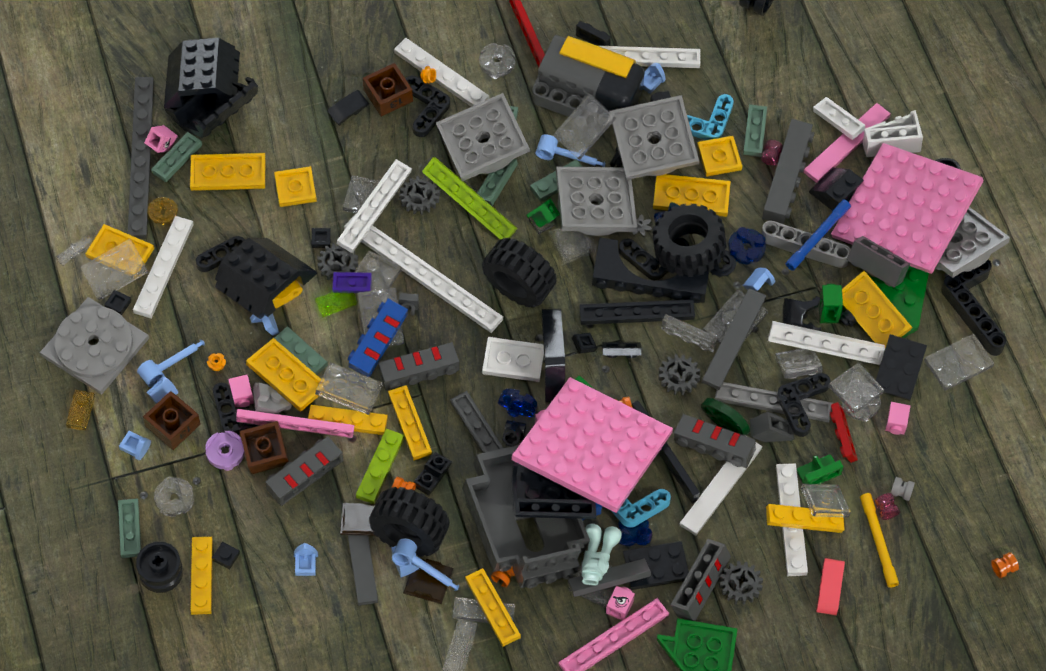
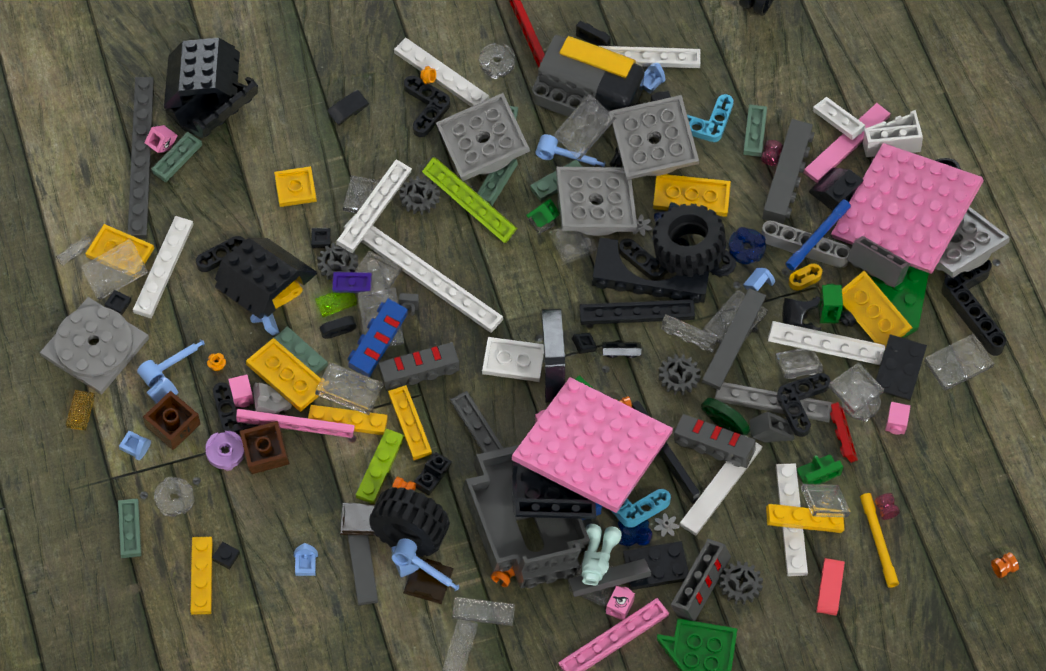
black wheel [136,542,183,593] -> none
clear yellow gear [148,197,178,225] -> none
yellow plate [190,153,266,191] -> none
dark grey brick [265,436,343,506] -> none
reddish brown brick [363,63,413,117] -> none
yellow plate [465,568,521,647] -> none
black tyre [482,238,556,307] -> none
clear blue plate [498,389,538,418] -> none
black piece [502,420,526,447] -> none
yellow plate [697,136,742,177] -> none
light grey wheel [890,477,915,501] -> none
none -> black beam [319,316,357,339]
none -> light grey plant [654,513,680,537]
none -> yellow beam [789,264,822,291]

